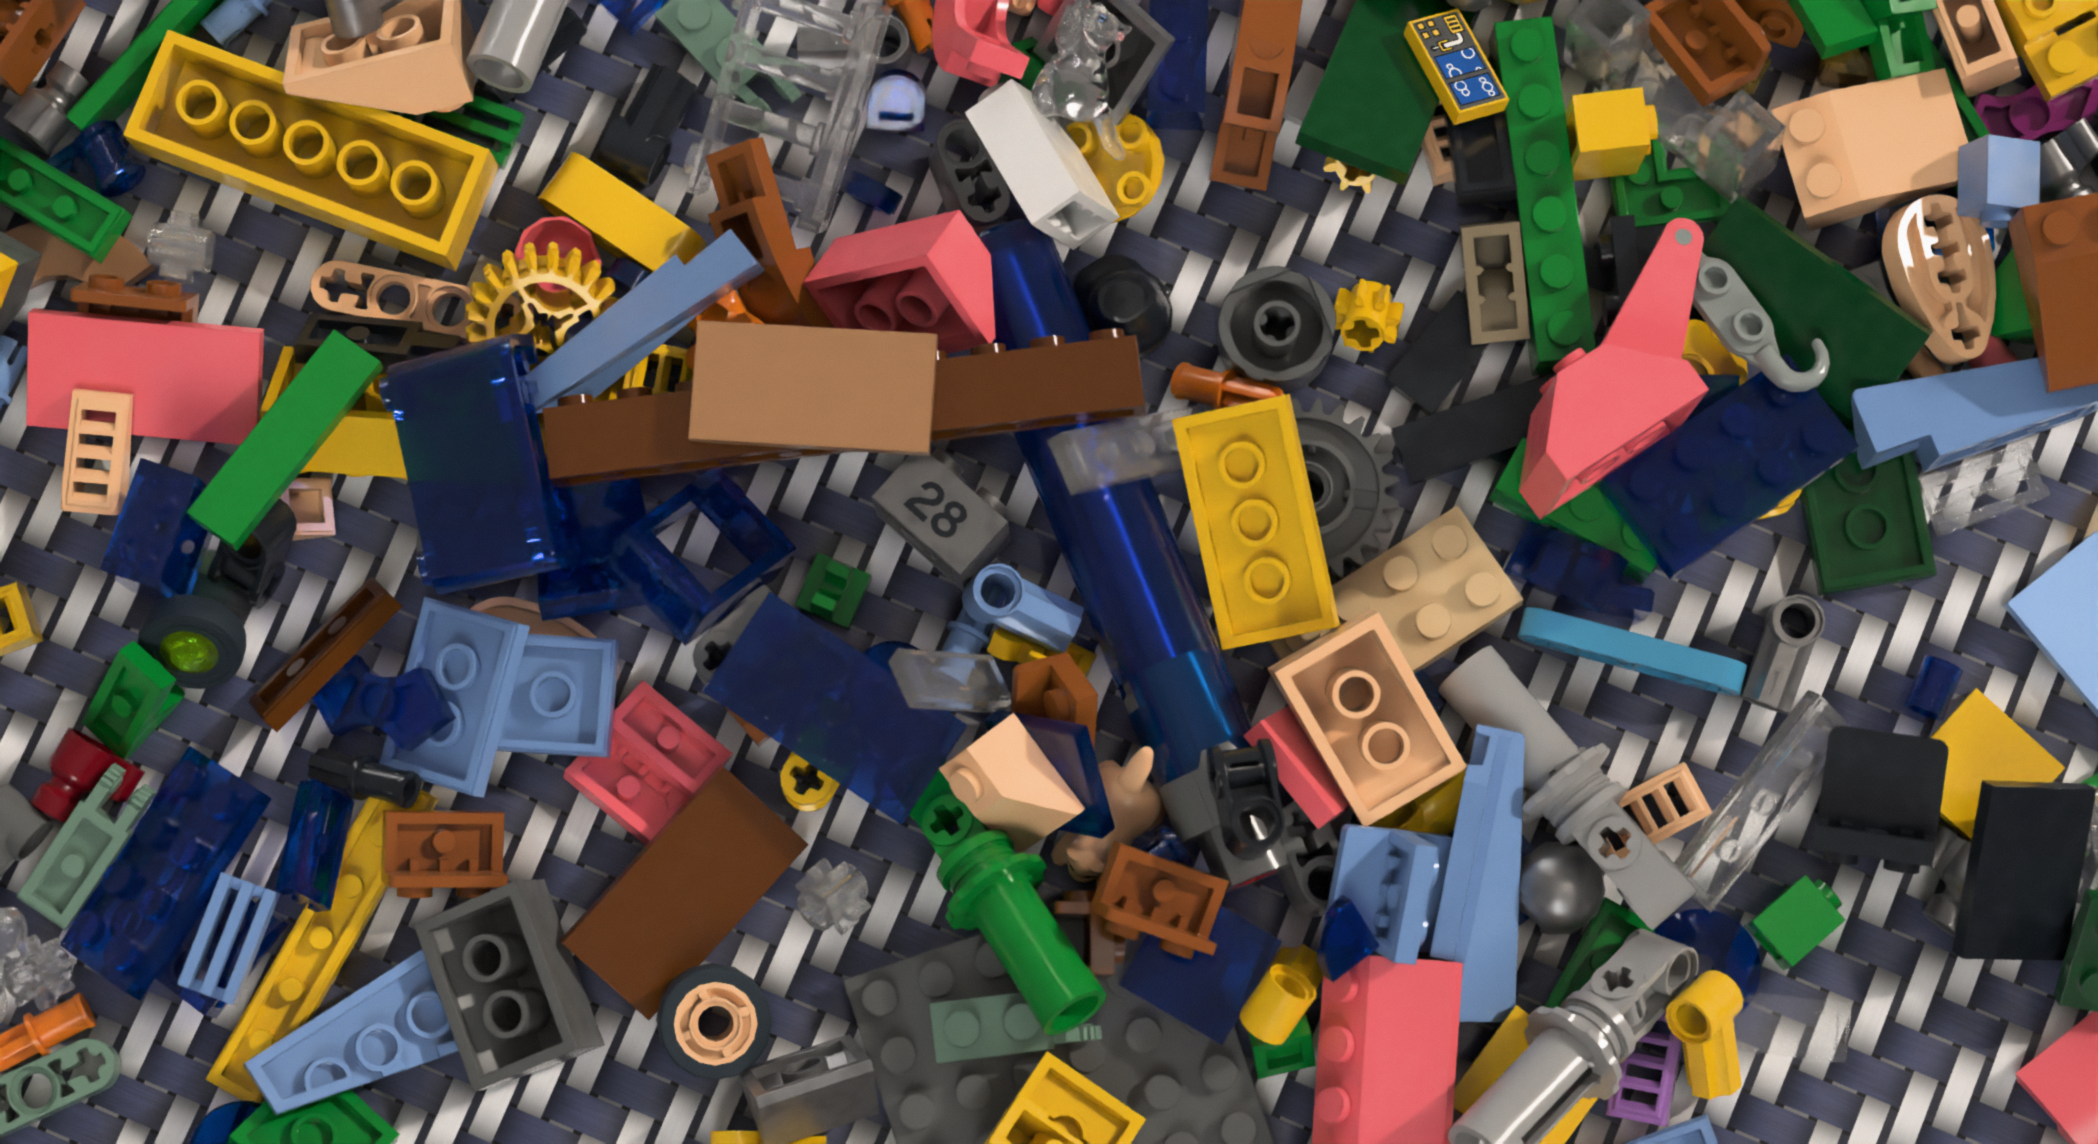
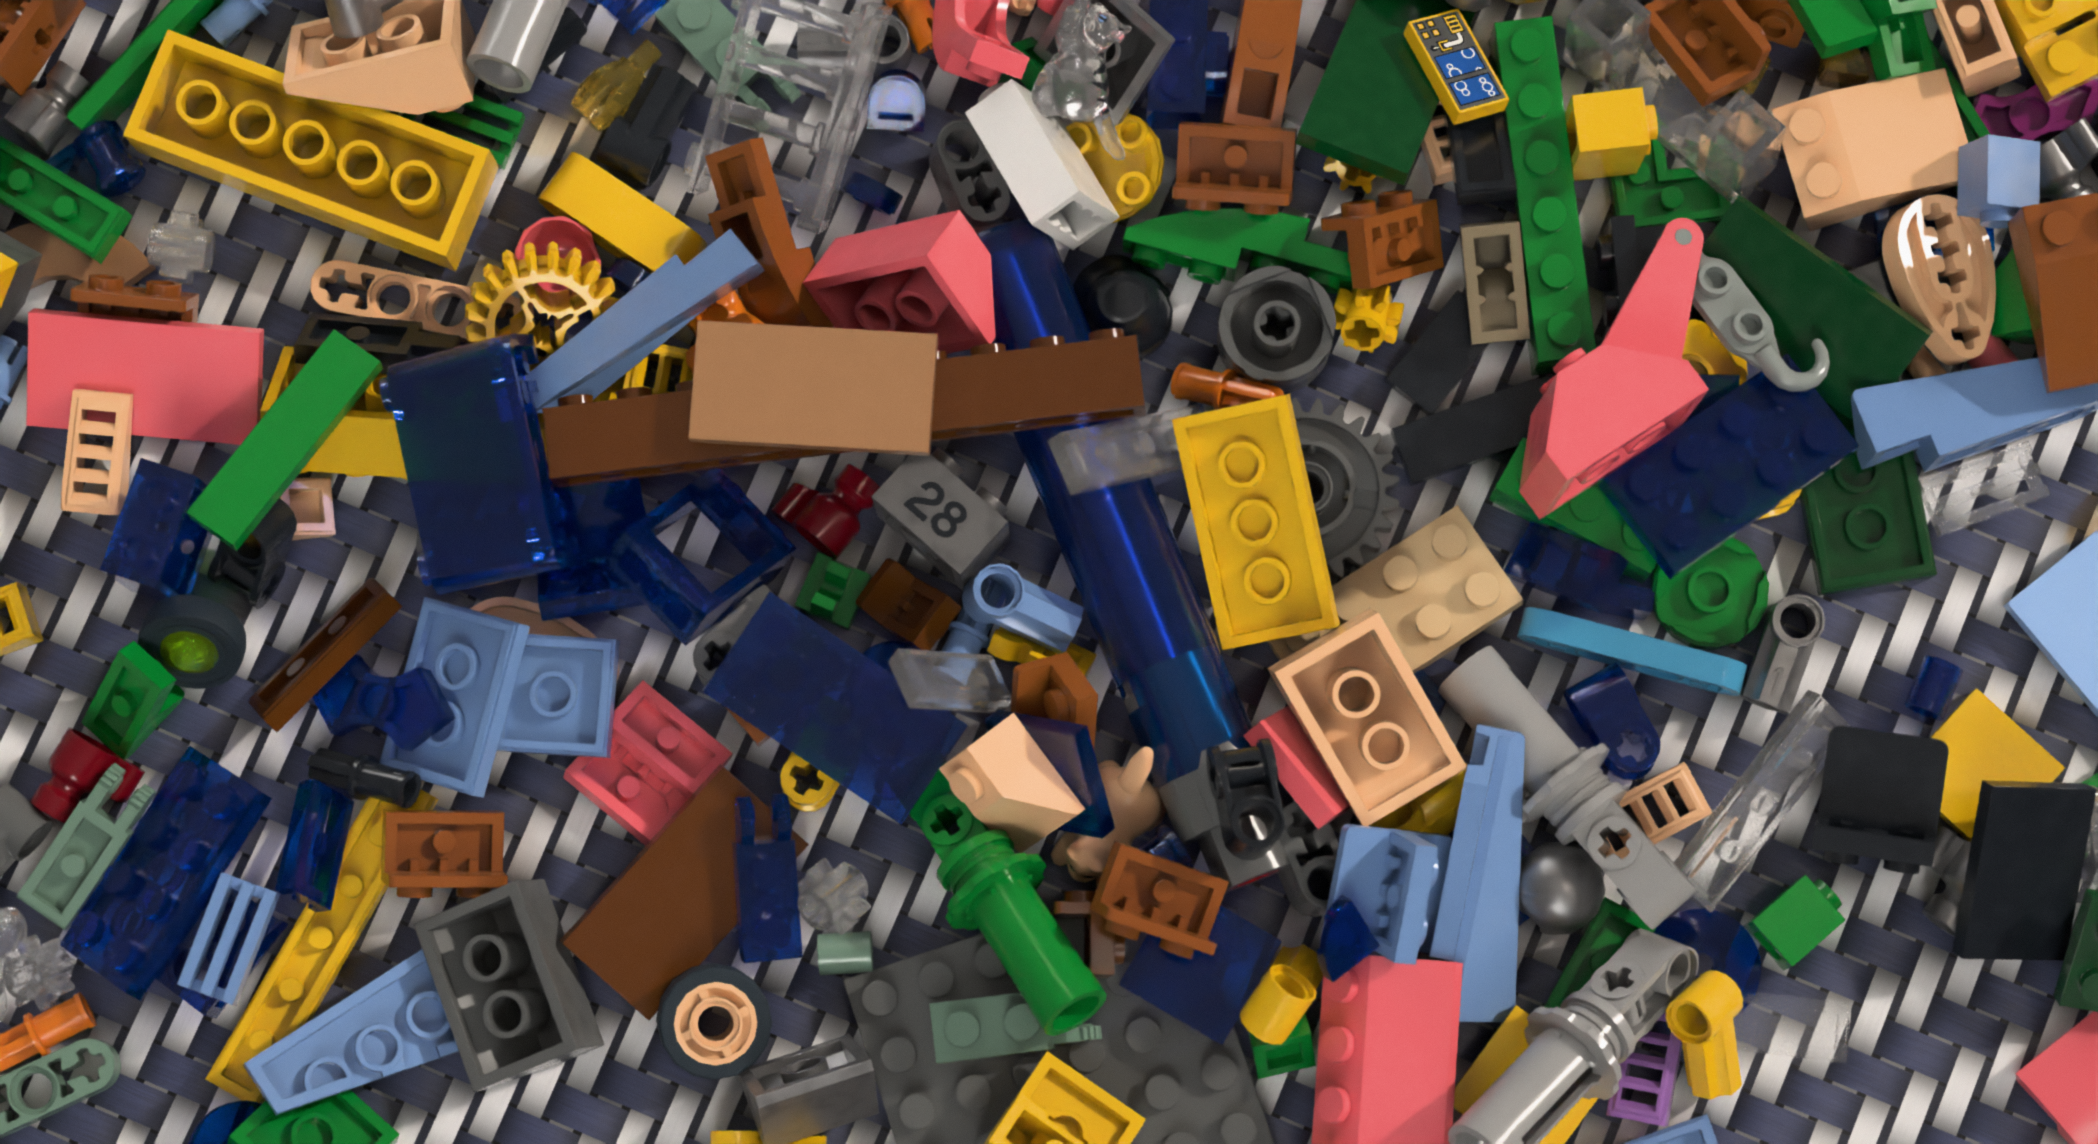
none -> clear yellow piece [571,39,663,132]
none -> clear blue hinge [732,793,803,963]
none -> dark red piece [771,464,880,559]
none -> sand green hinge [817,931,874,975]
none -> reddish brown bracket [856,558,962,654]
none -> green slope [1123,208,1352,294]
none -> dark orange bracket [1172,121,1297,215]
none -> clear blue tile [1202,31,1230,97]
none -> dark orange bracket [1321,189,1444,289]
none -> clear blue piece [1563,662,1660,781]
none -> green tile [1650,532,1769,650]

